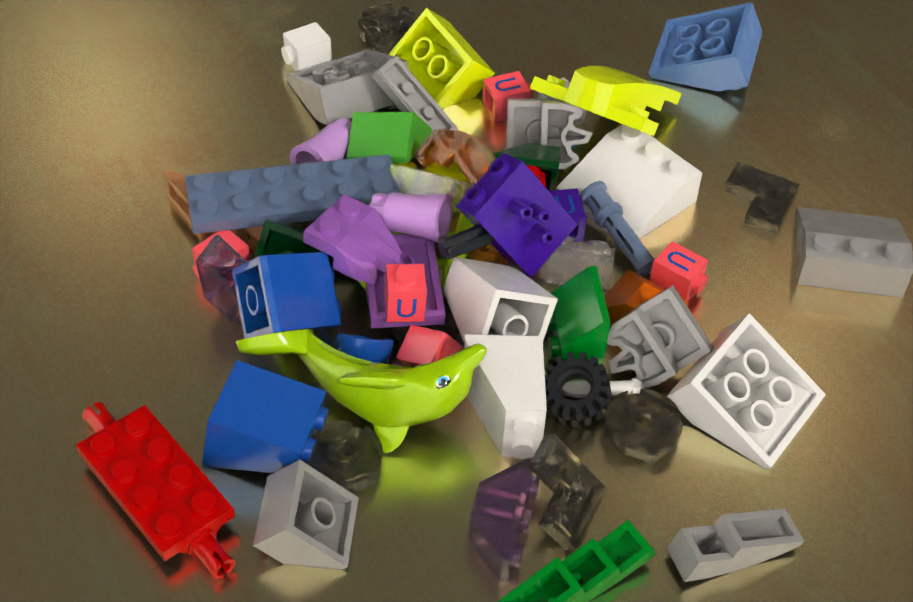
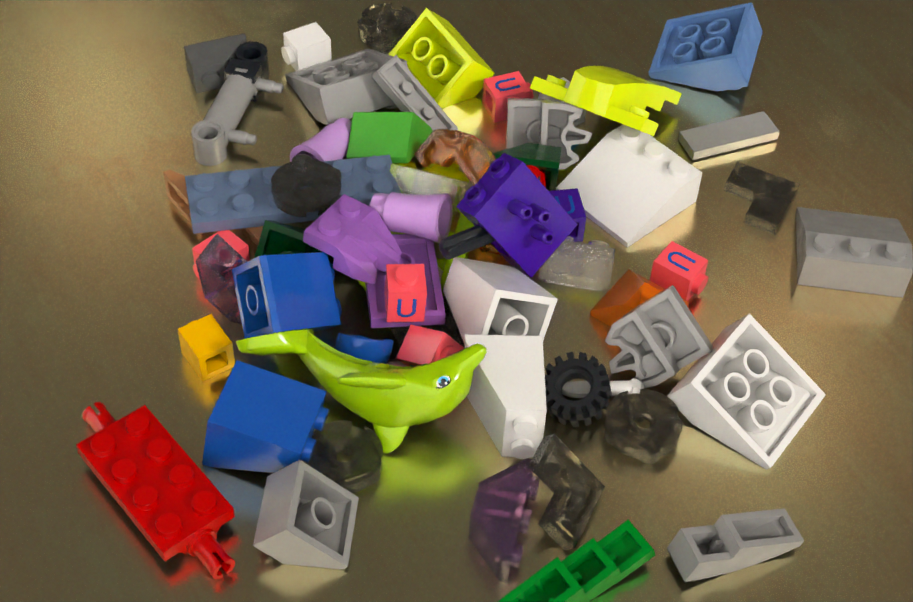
green slope [547,266,611,365] -> none
sand blue pin [580,181,655,275] -> none
none -> yellow brick [177,314,235,382]
none -> dark grey slope [184,33,247,93]
none -> light grey piece [191,41,284,166]
none -> clear smoke plate [271,154,341,217]
none -> light grey tile [678,111,780,160]

